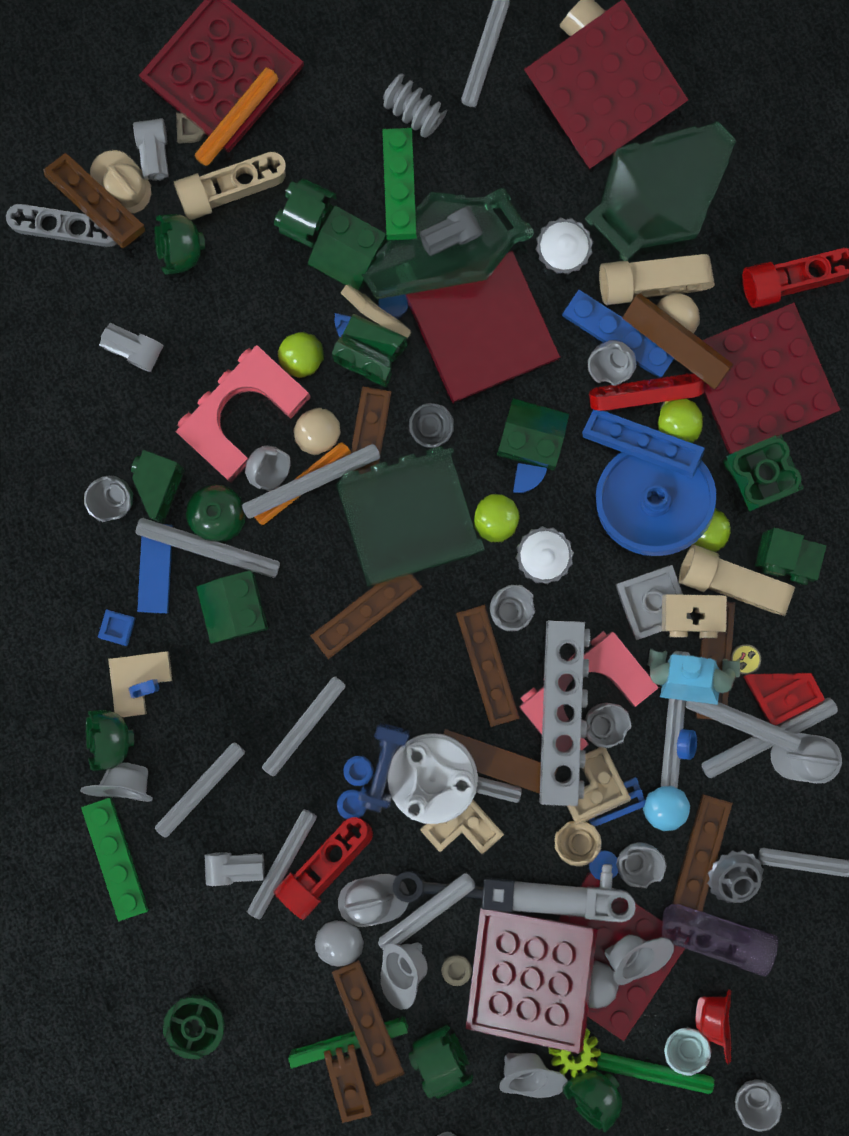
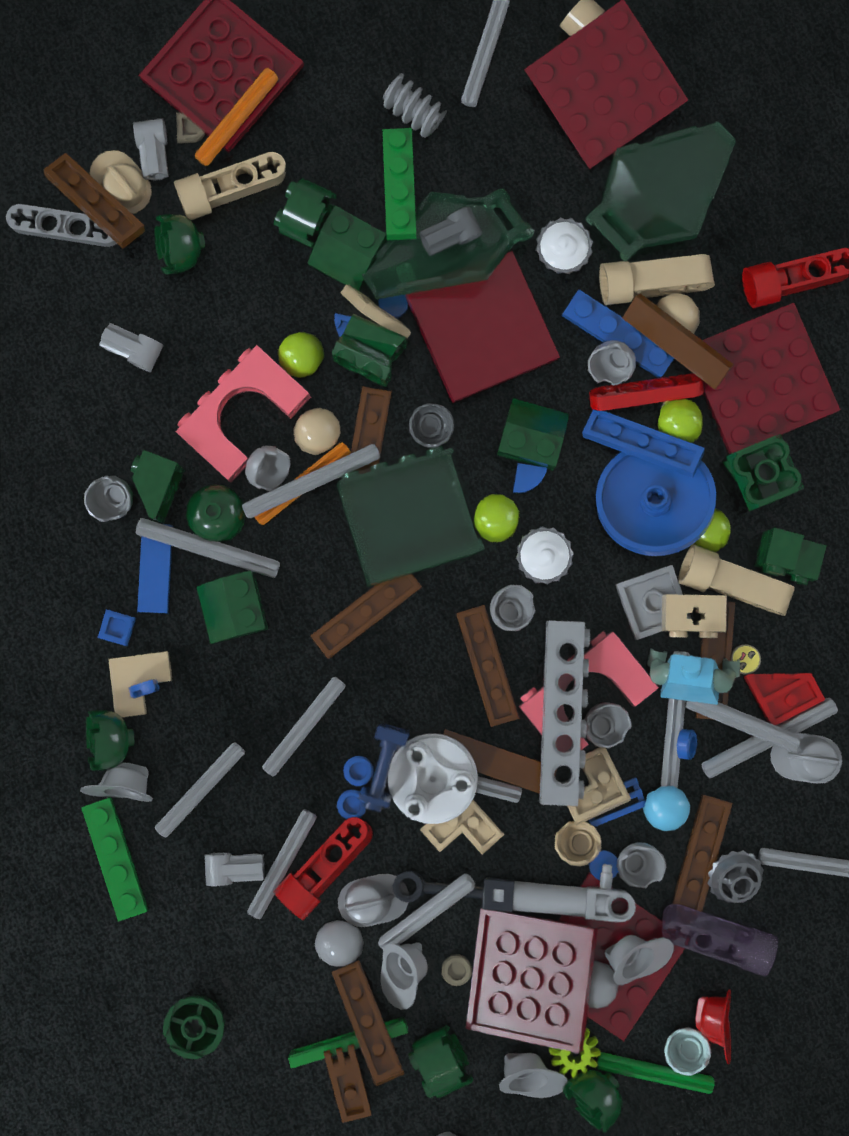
light grey hair [735,1079,782,1132] -> none

